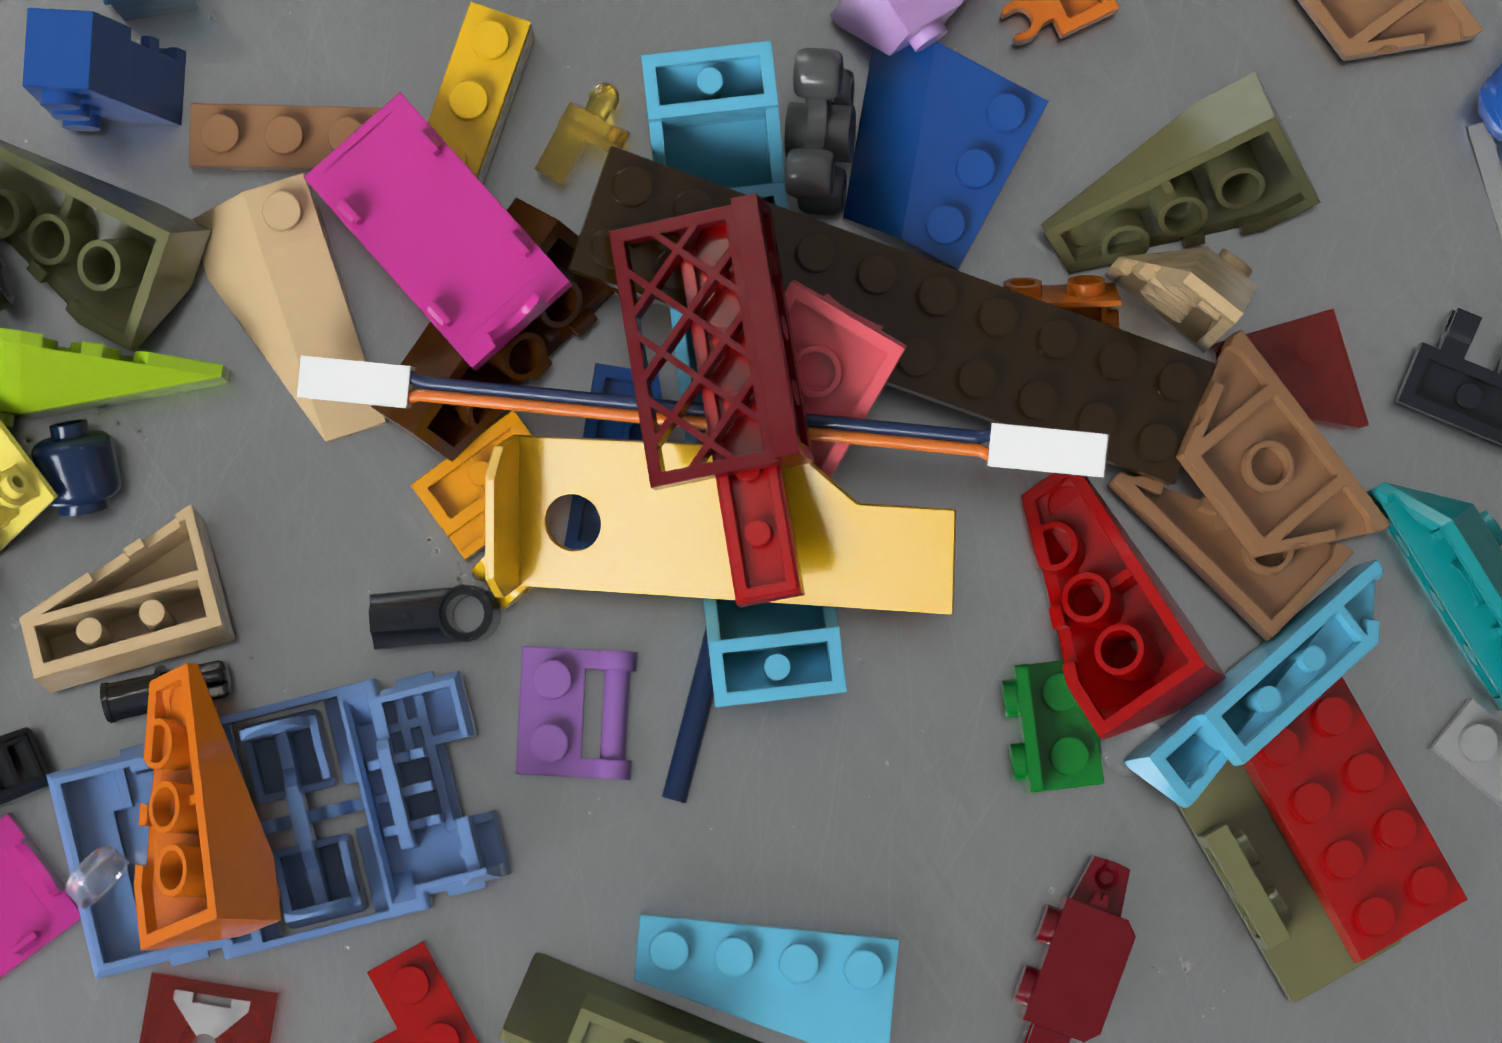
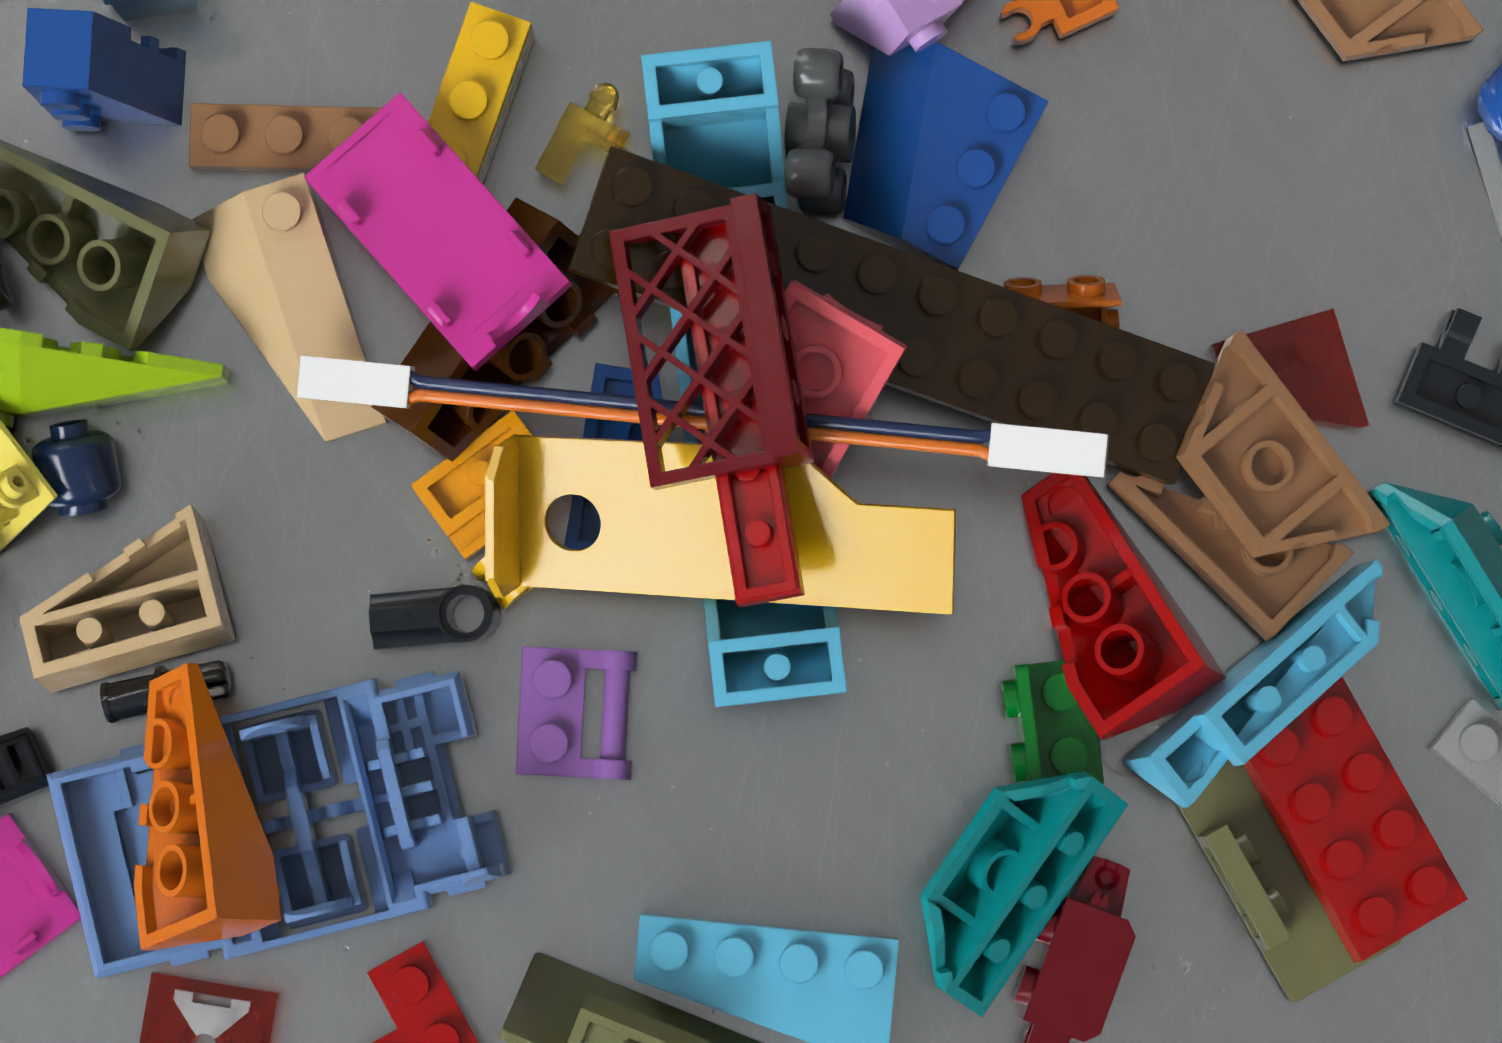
clear tile [65,845,129,909] -> none
dark blue bar [662,628,714,803] -> none
olive wedge [1041,72,1321,274] -> none
tan wedge [1105,247,1259,353] -> none
none -> teal wedge [920,771,1129,1017]

